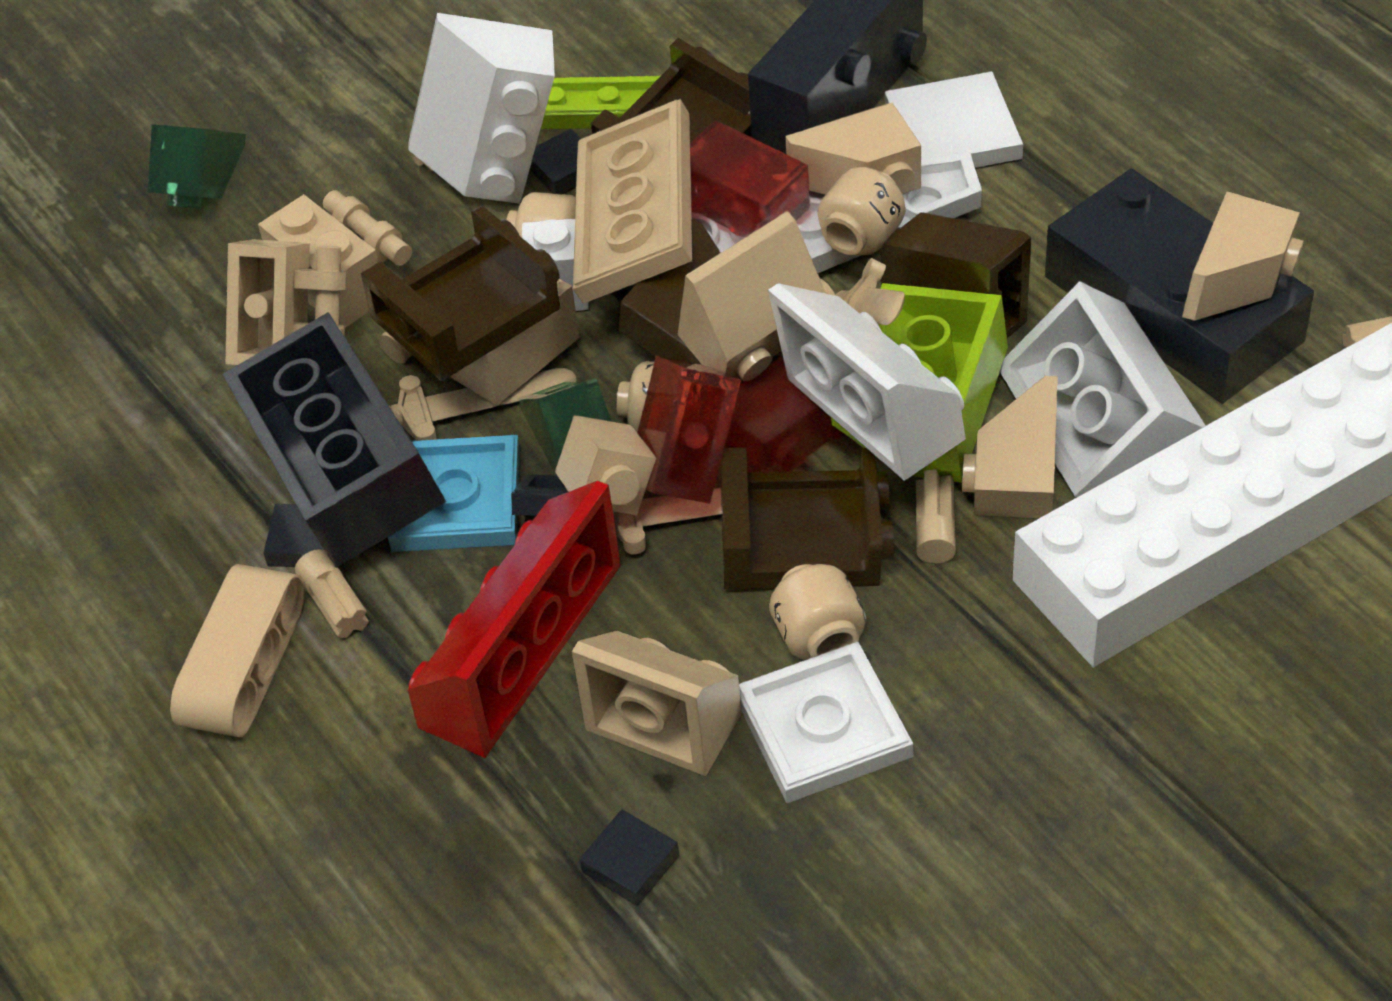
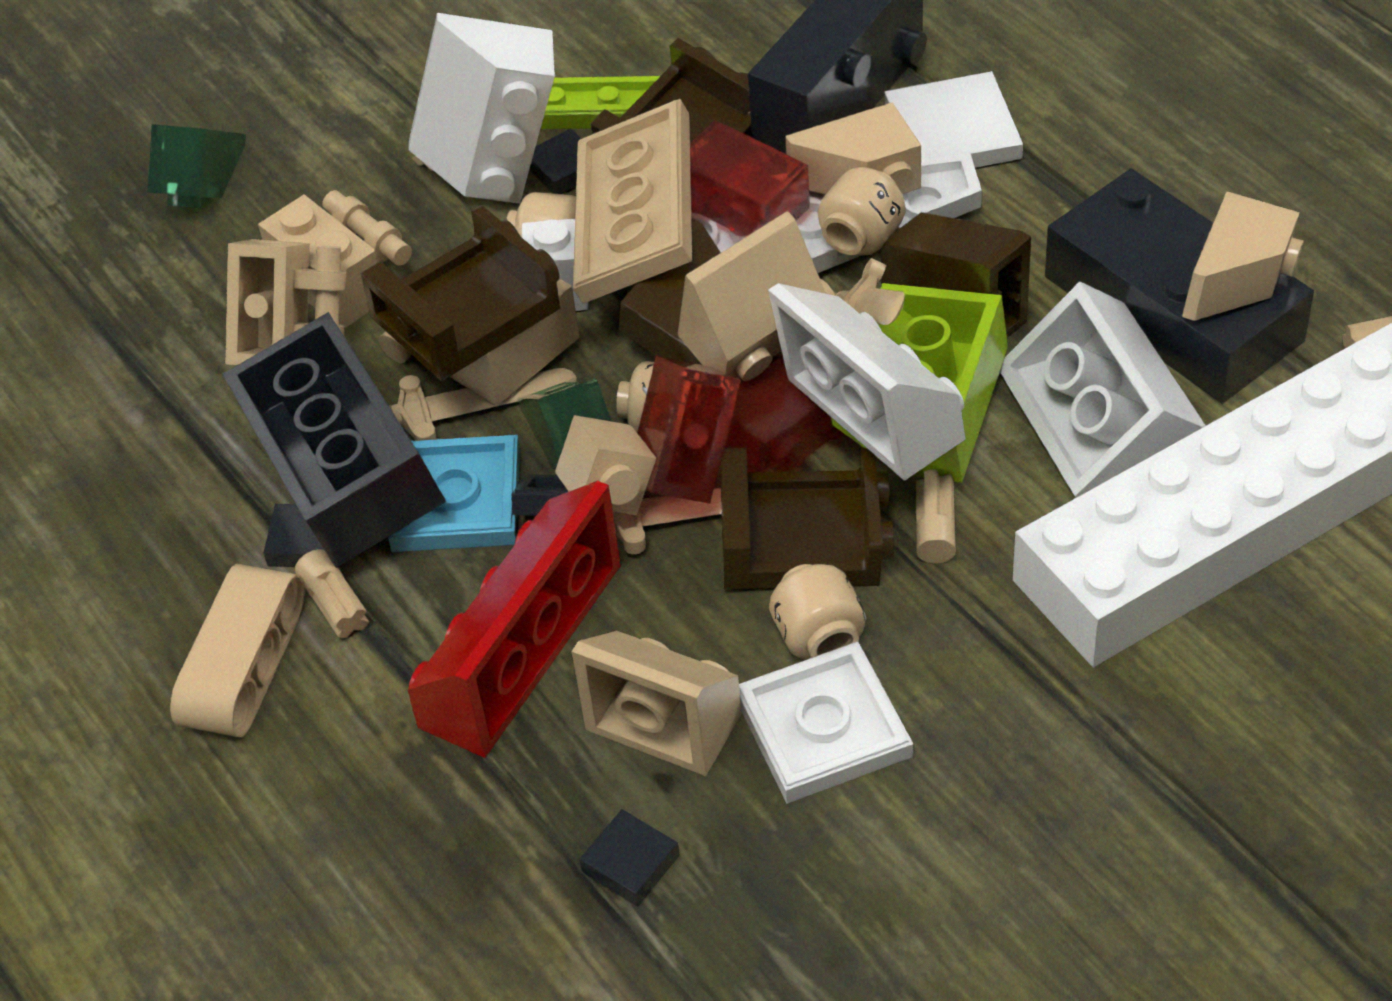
tan slope [962,376,1058,518] -> none

